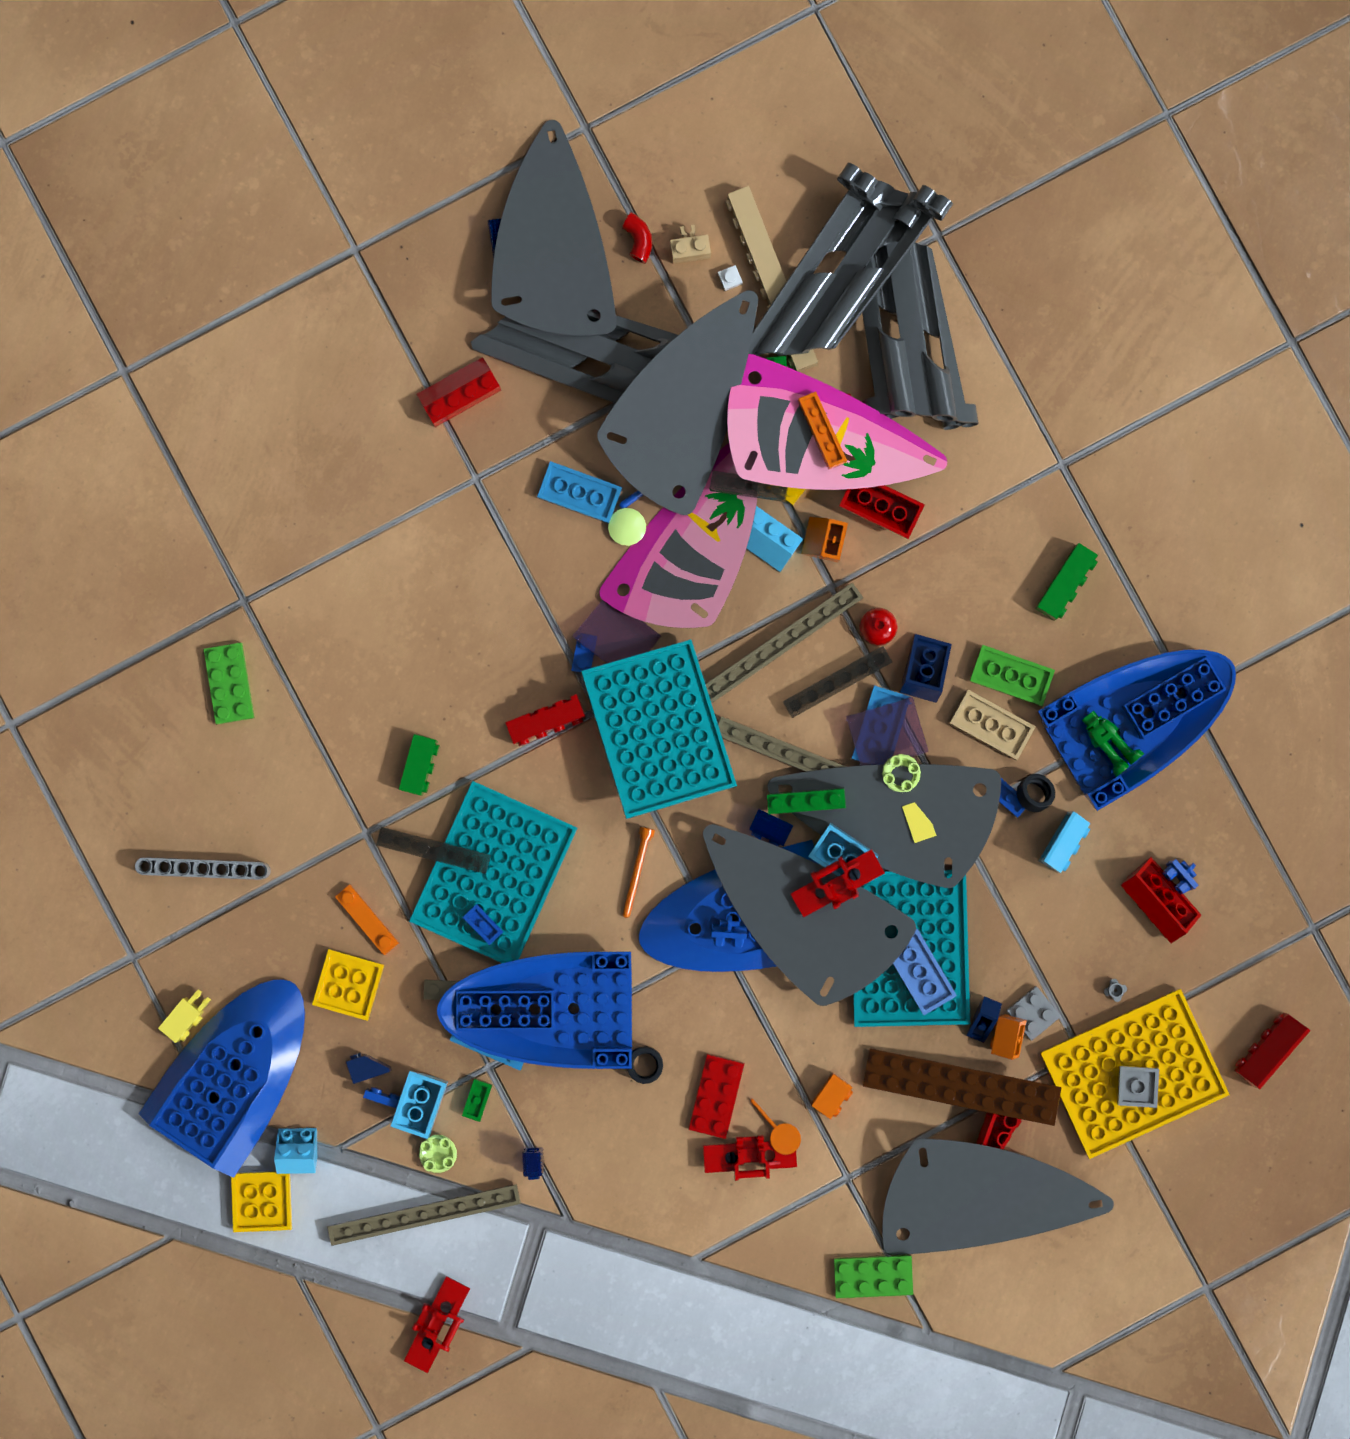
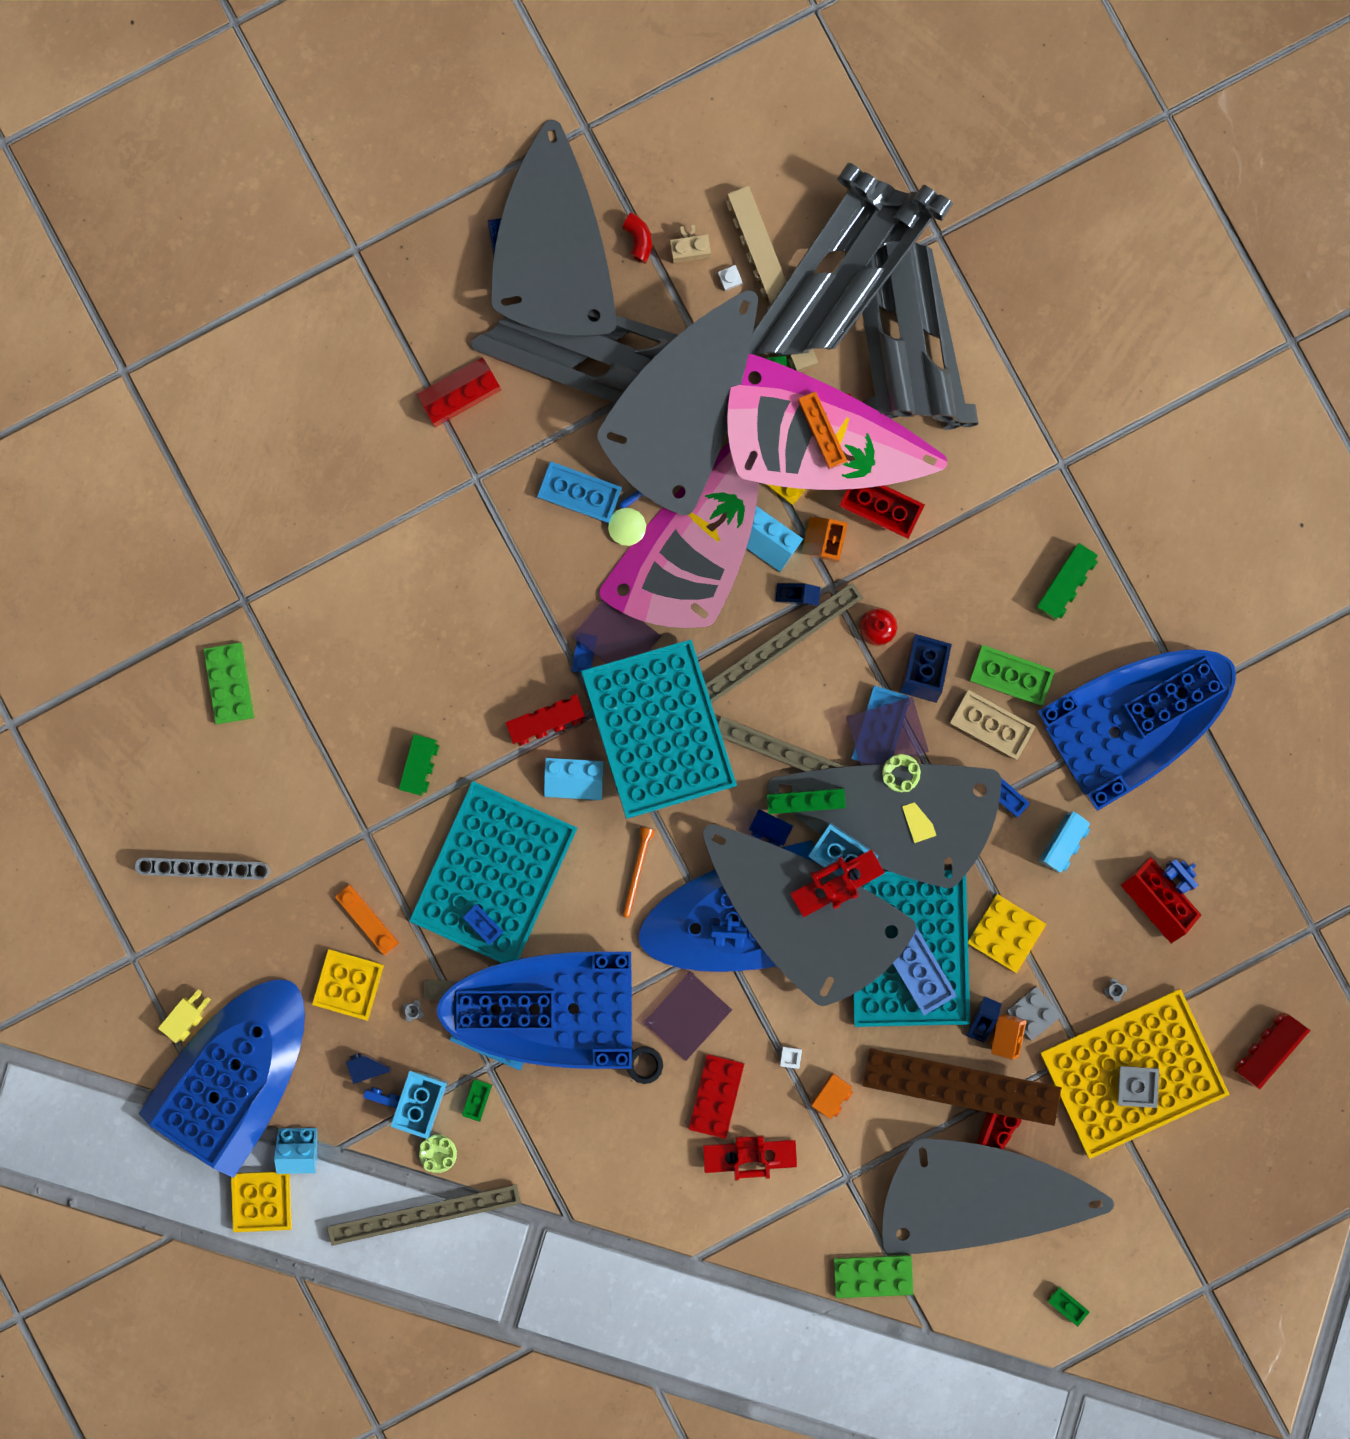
clear smoke plate [376,827,491,874] -> none
red piece [404,1276,470,1373] -> none
clear blue brick [522,1148,545,1180] -> none
clear smoke plate [709,471,788,502] -> none
orange piece [750,1099,801,1155] -> none
clear smoke plate [783,646,892,718] -> none
black tyre [1016,774,1056,813] -> none
green piece [1082,710,1144,777] -> none
none -> light grey plate [402,1000,424,1022]
none -> medium azure slope [544,758,604,800]
none -> clear purple piece [643,971,732,1061]
none -> dark blue slope [775,583,821,606]
none -> white plate [780,1046,802,1069]
none -> yellow plate [968,894,1046,973]
none -> green plate [1047,1286,1090,1327]

